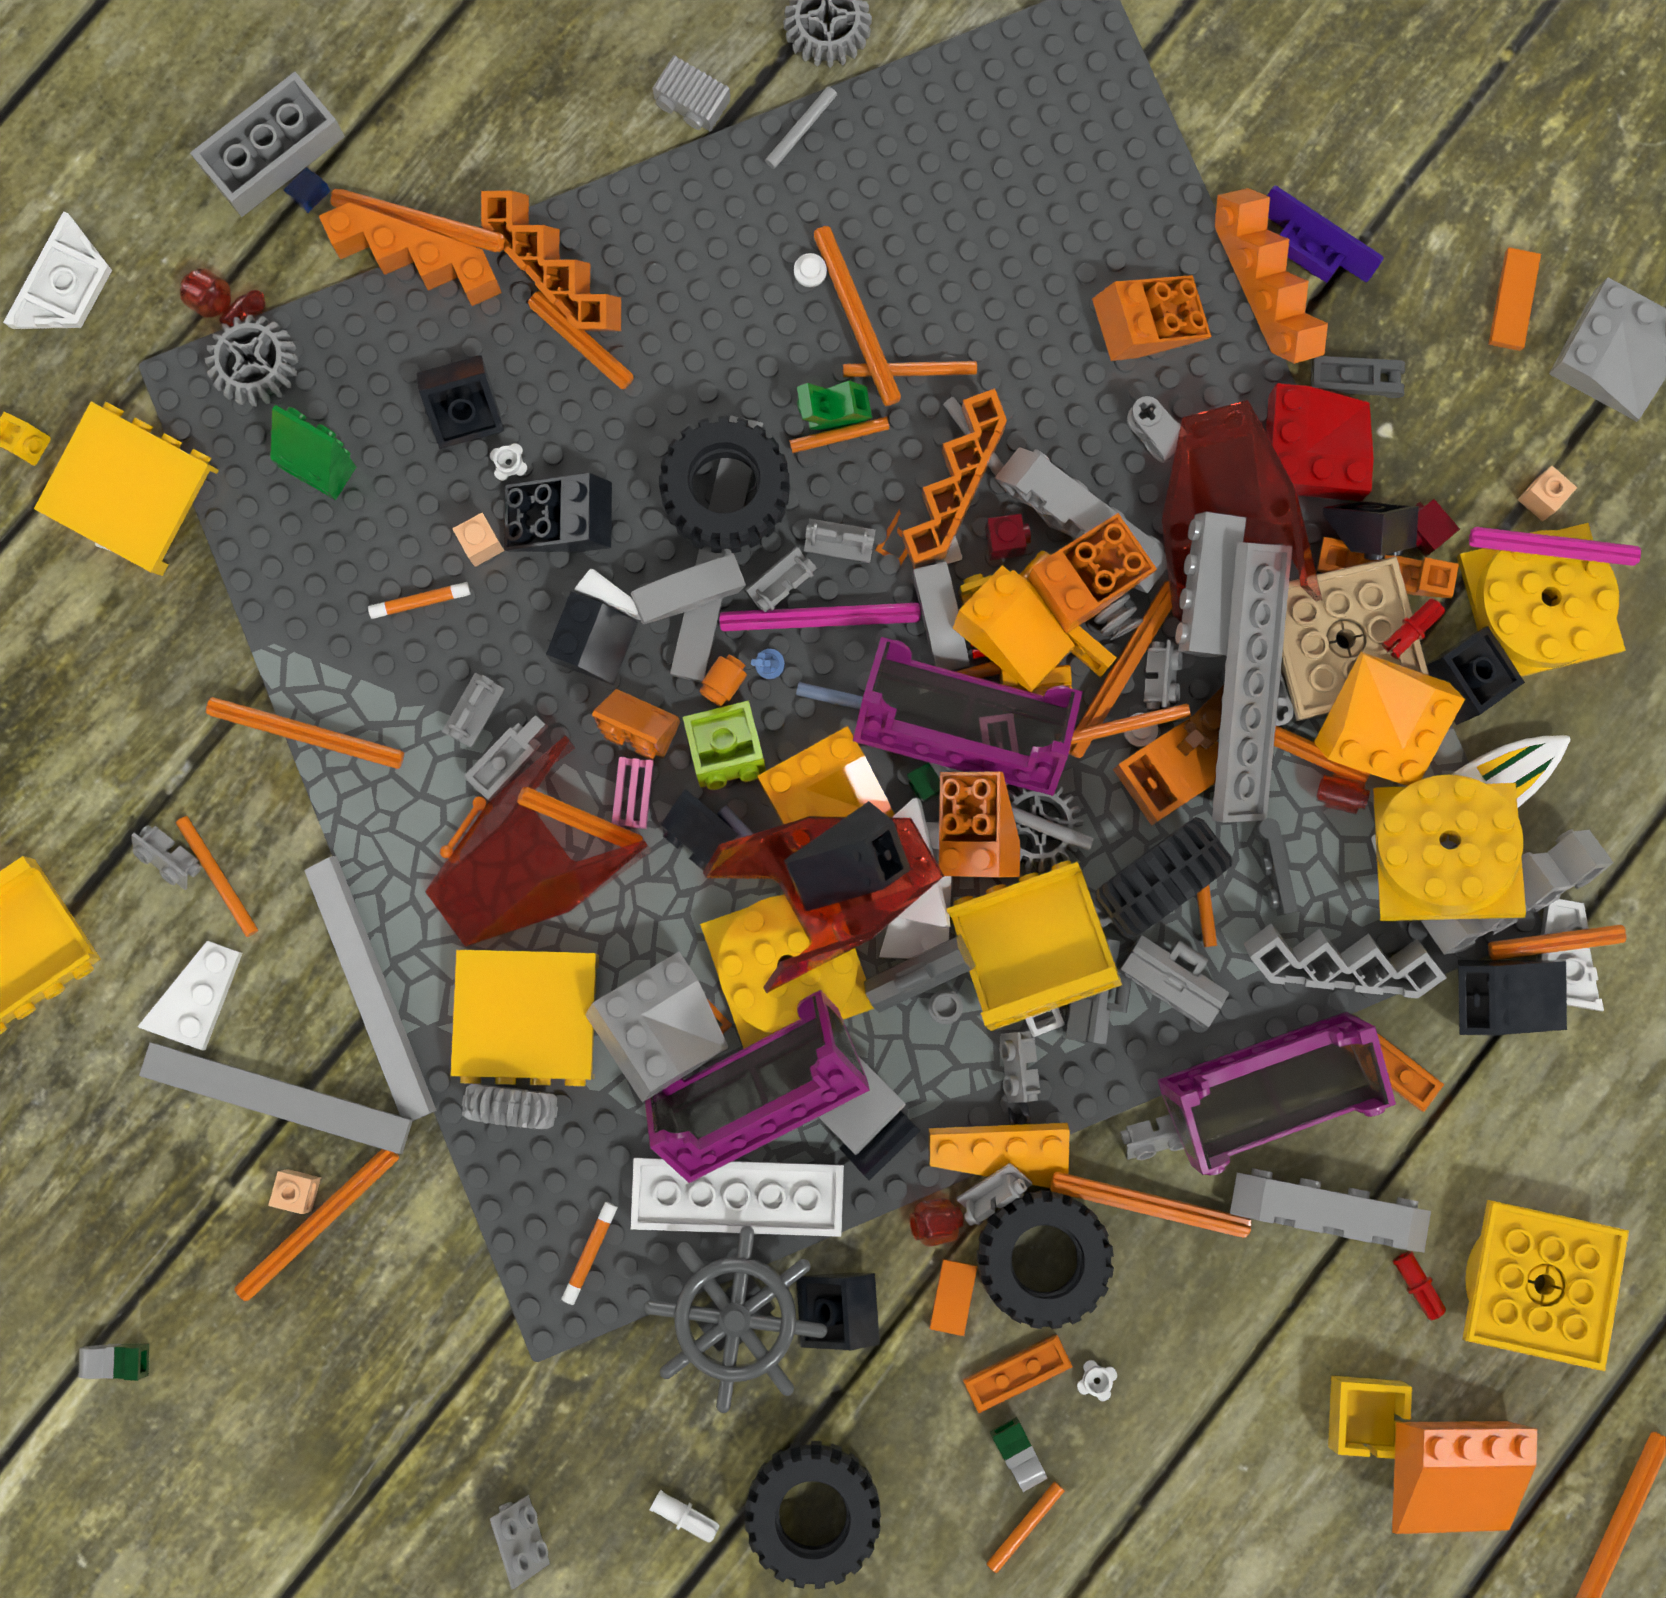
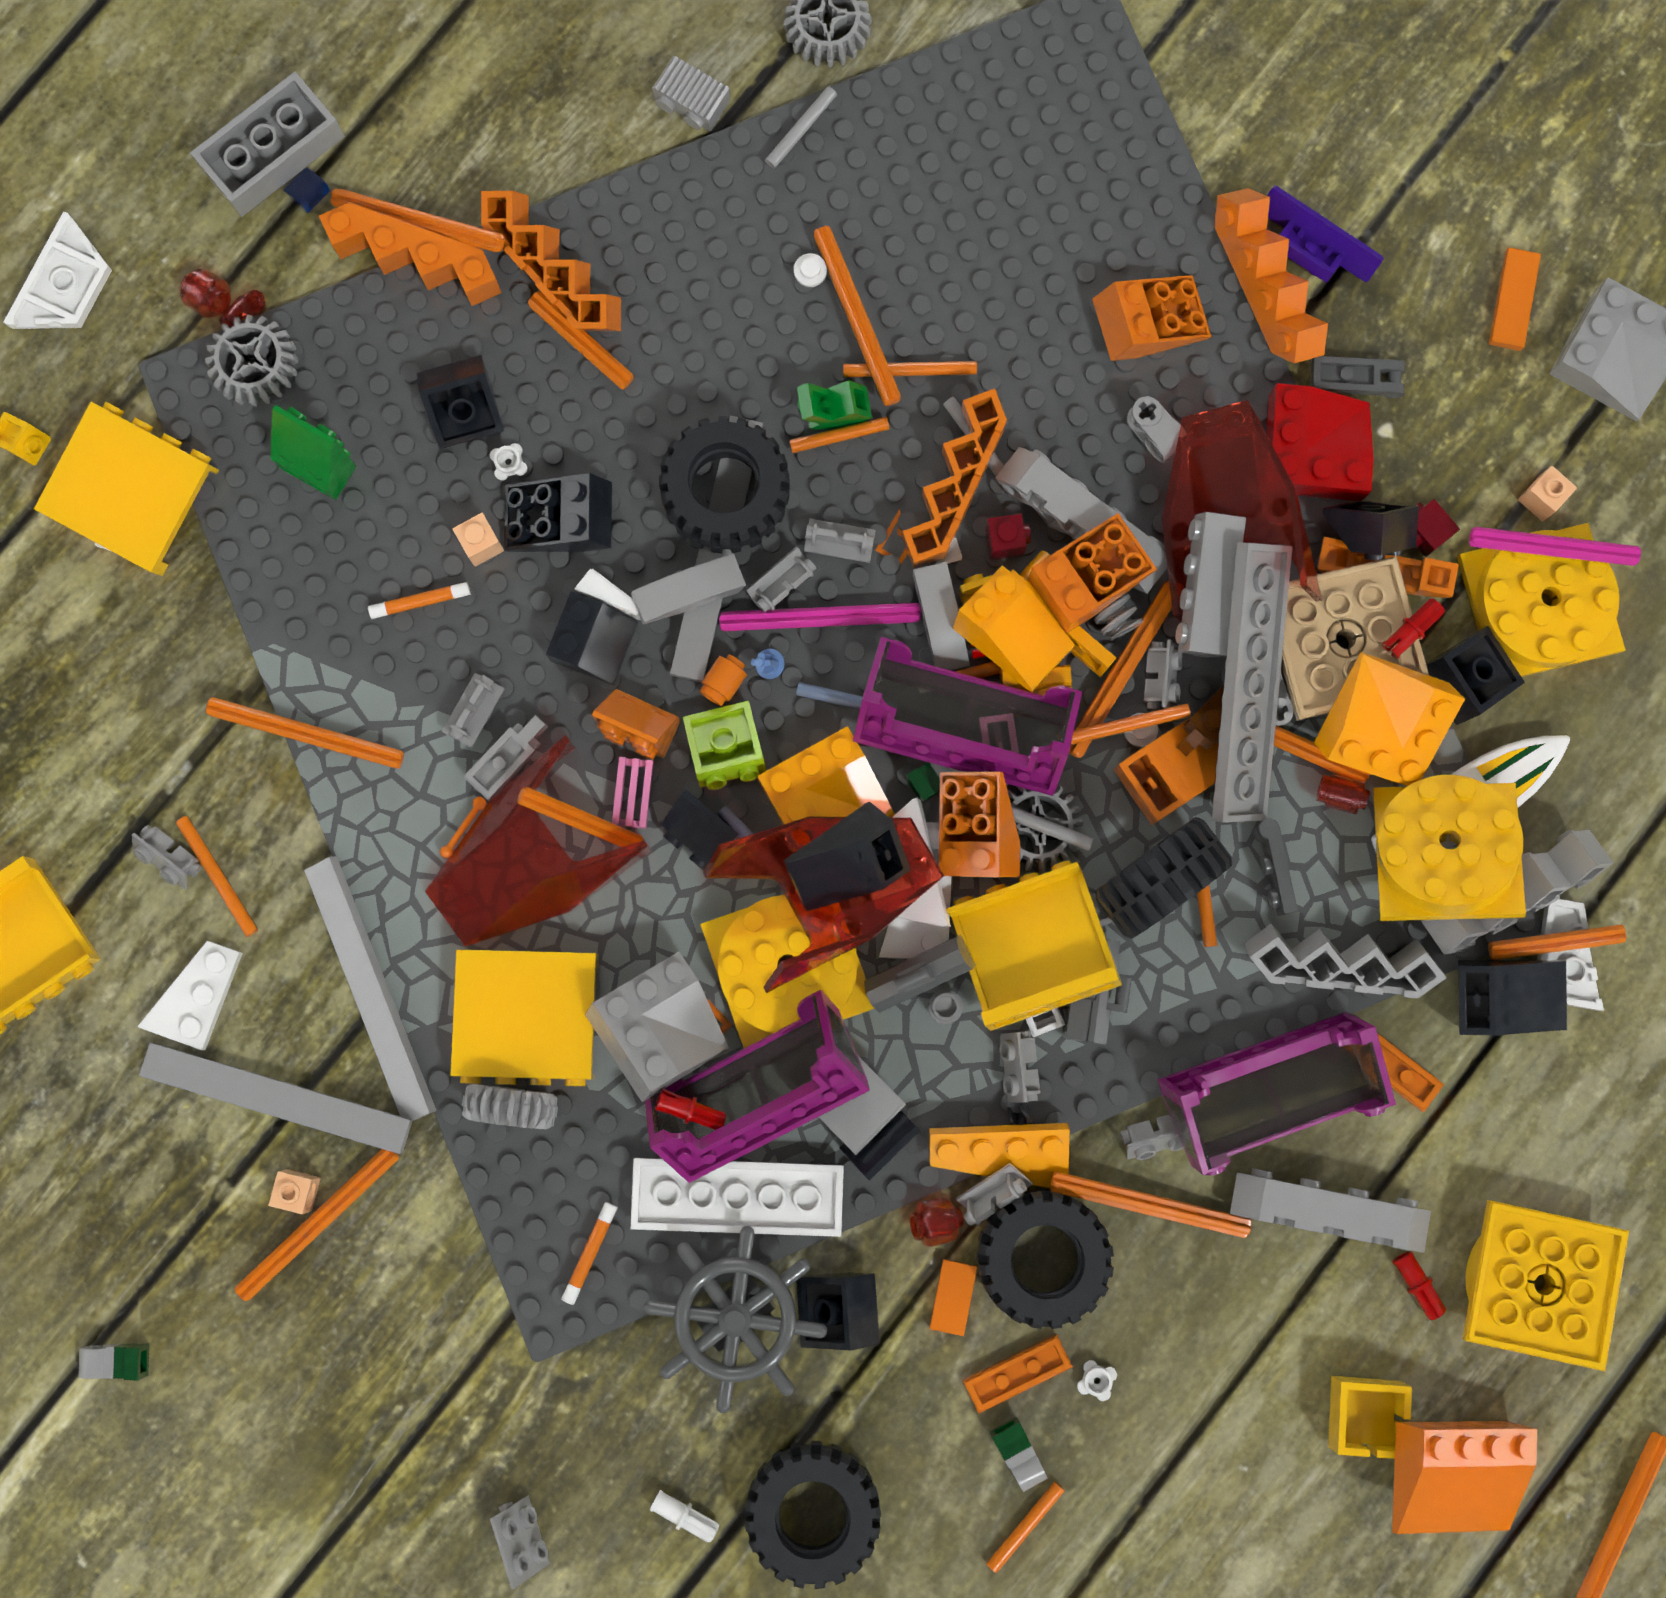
light grey piece [1117,935,1229,1028] -> none
none -> red axle [655,1088,726,1130]

